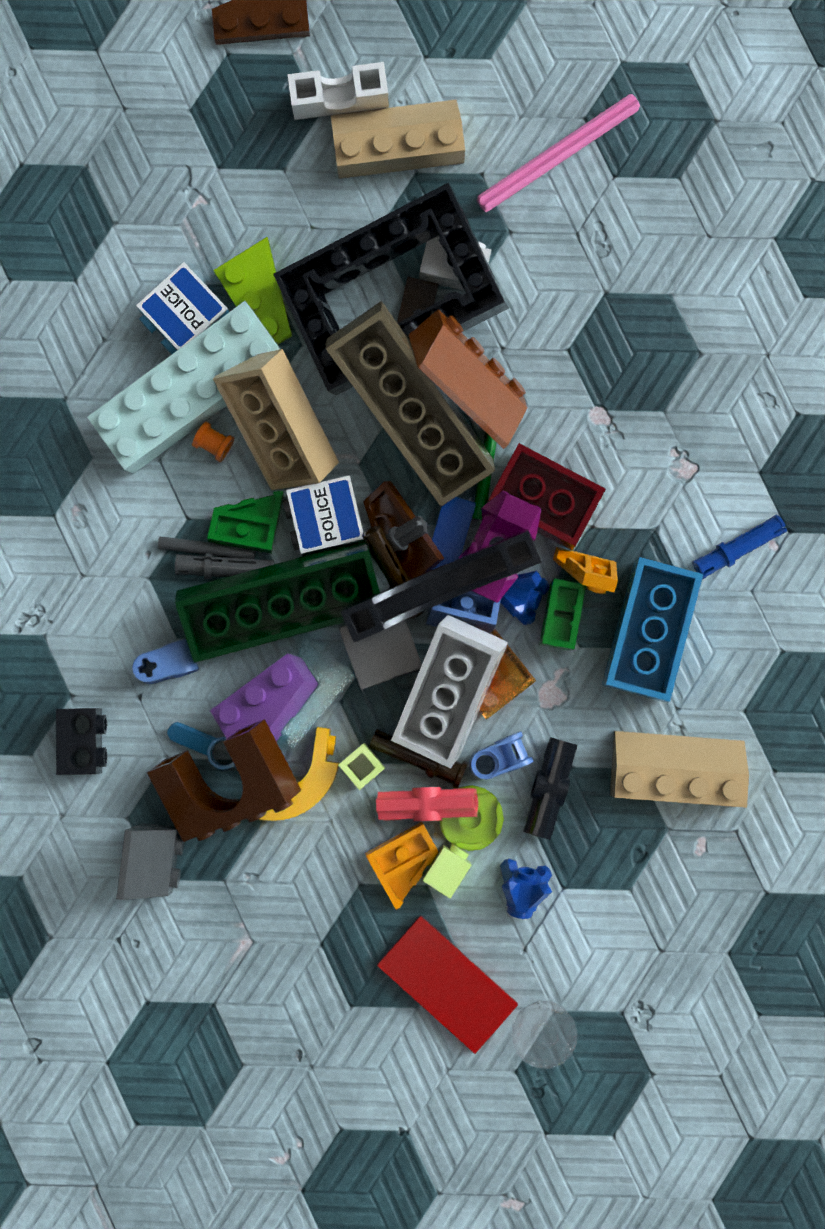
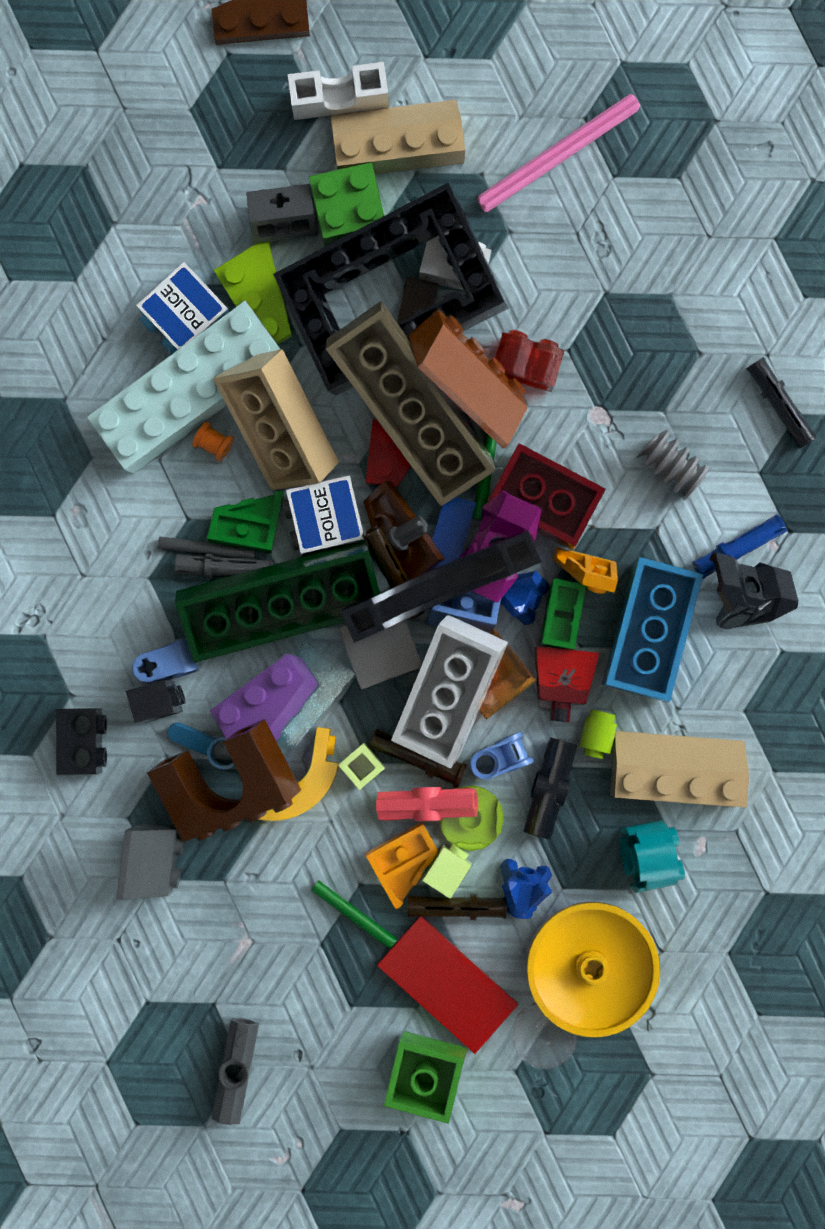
none -> black brick [126,679,186,723]
none -> dark grey piece [211,1018,259,1125]
none -> dark grey brick [246,184,317,243]
none -> bright green brick [309,162,384,247]
none -> green bar [311,880,397,950]
none -> red wing [366,419,411,488]
none -> bright green brick [384,1031,467,1124]
none -> dark brown pin [408,894,506,921]
none -> clear red brick [495,330,565,392]
none -> yellow dish [526,901,660,1037]
none -> torso [534,647,599,723]
none -> lime brick [579,709,617,759]
none -> teal brick [619,820,685,893]
none -> light grey piece [636,430,709,500]
none -> black piece [709,552,799,629]
none -> black pin [746,357,817,449]

